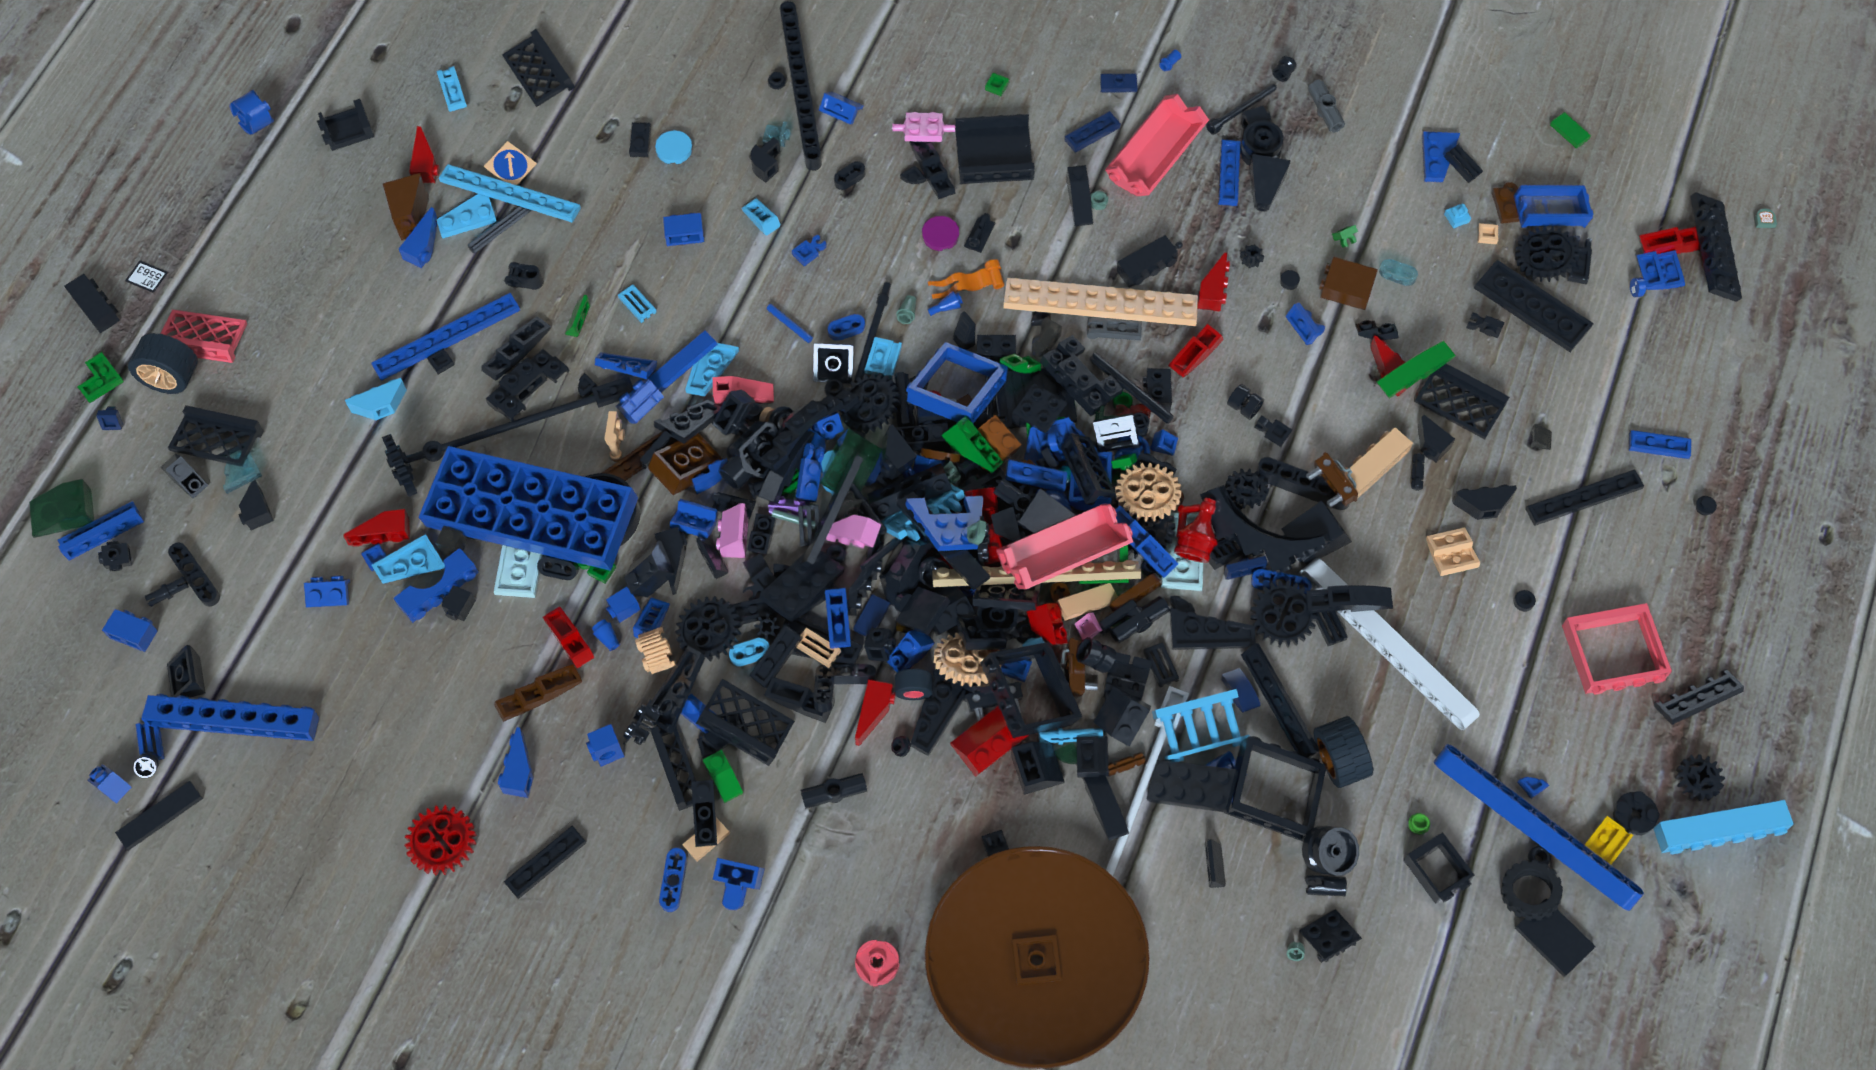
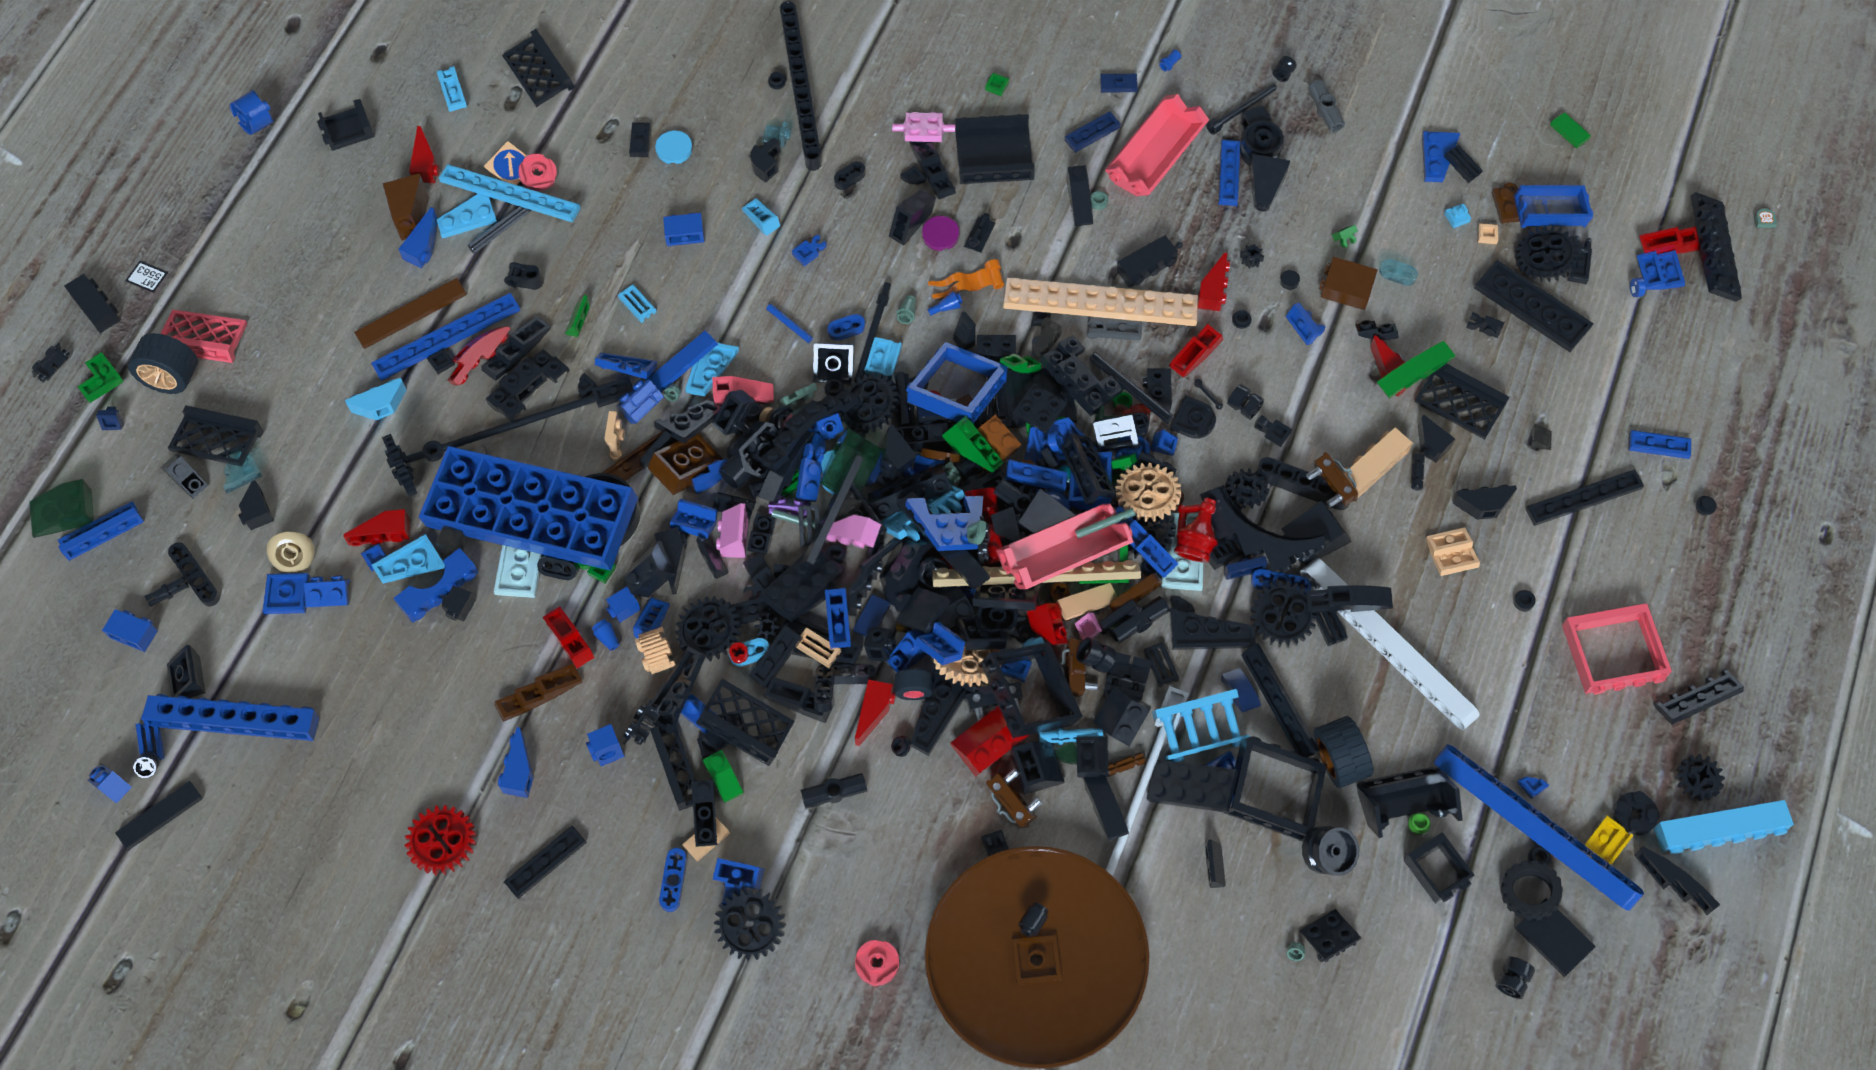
black brick [98,541,132,571] -> none
blue panel [819,92,864,125] -> none
black hinge [1305,875,1347,897] -> none
none -> black hinge [32,343,70,383]
none -> blue tile [263,573,310,614]
none -> tan hat [266,532,315,574]
none -> reddish brown tile [354,278,467,349]
none -> slope [447,326,510,386]
none -> coral plate [518,154,557,191]
none -> sand green hinge [664,384,681,402]
none -> black gear [714,887,786,961]
none -> red bush [729,642,749,664]
none -> sand green wing [777,383,818,408]
none -> black slope [888,189,936,245]
none -> blue bracket [915,622,965,665]
none -> reddish brown piece [986,769,1042,828]
none -> black brick [1018,902,1049,937]
none -> sand green bar [1075,508,1136,539]
none -> black tile [1170,395,1216,439]
none -> black hinge [1194,379,1223,410]
none -> black plate [1232,310,1252,329]
none -> black windscreen [1357,767,1463,838]
none -> black wheel [1495,956,1535,999]
none -> black slope [1634,846,1720,915]

